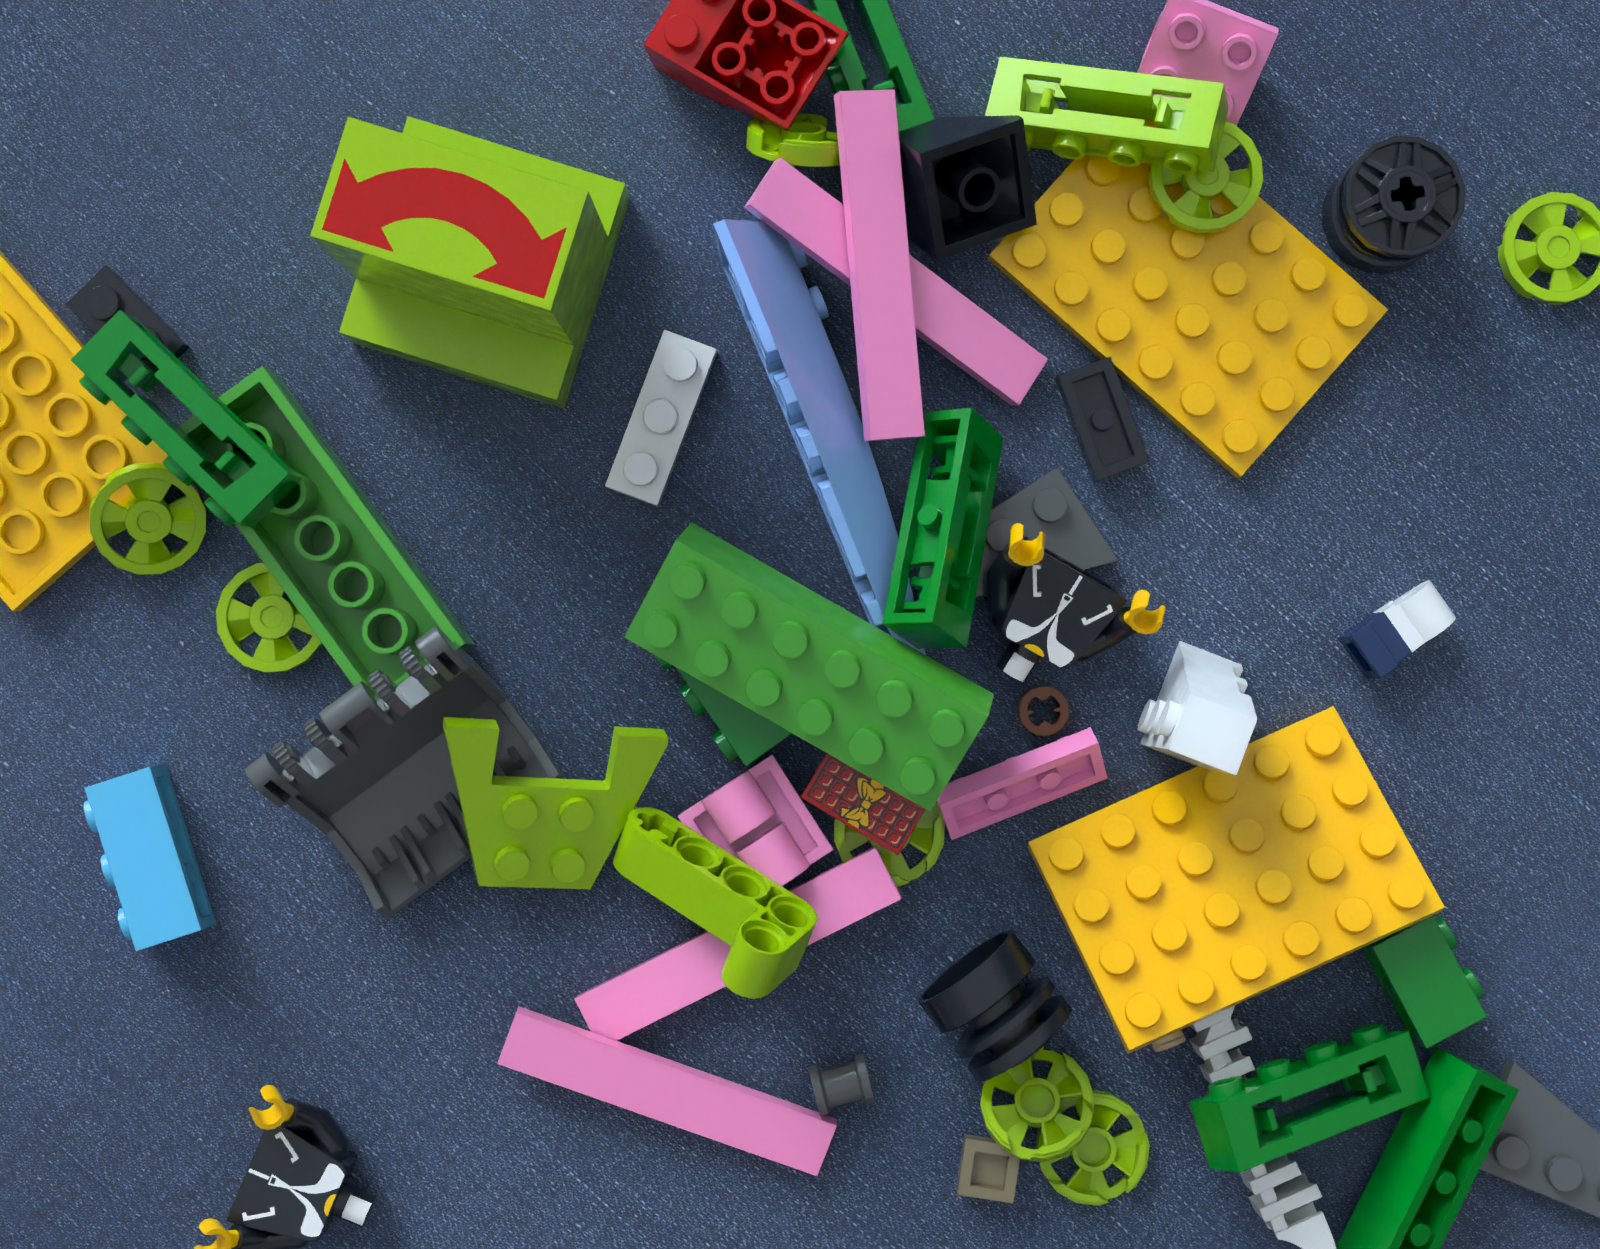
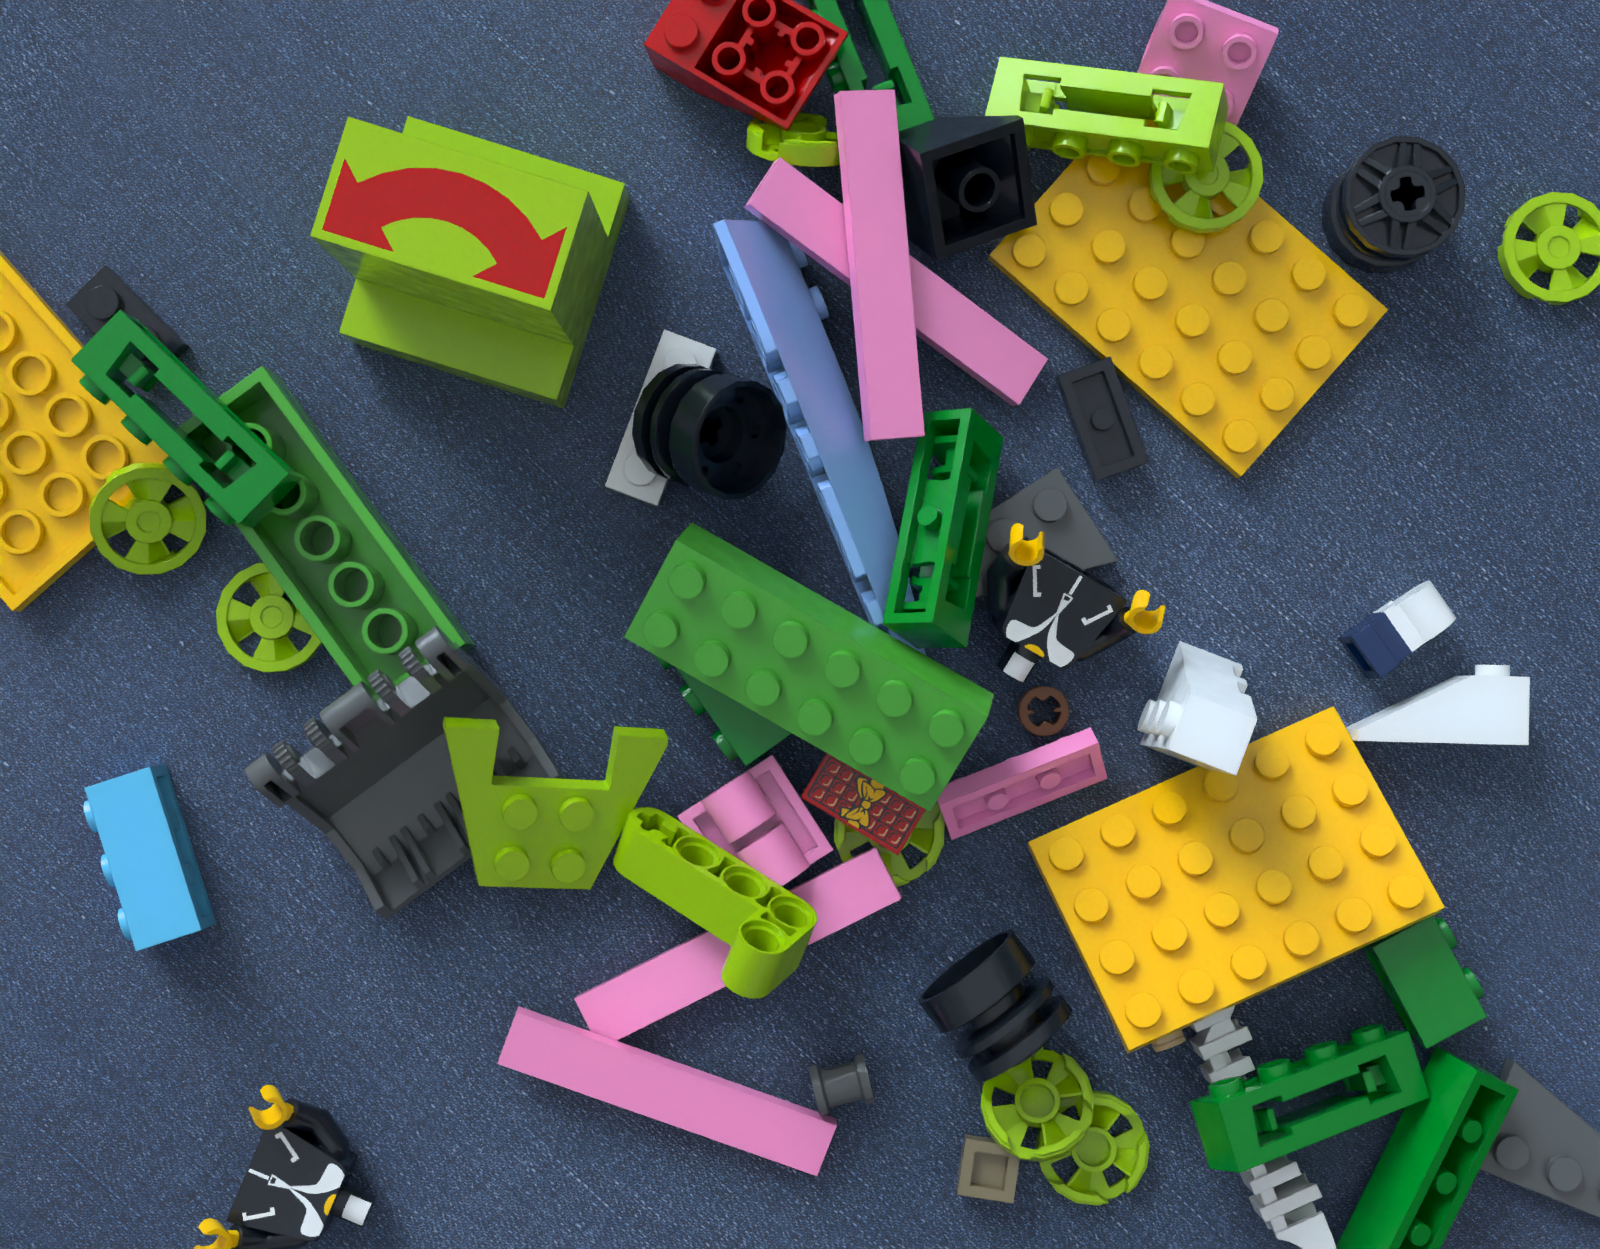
none -> black wheel [632,364,787,500]
none -> white slope [1346,665,1530,745]

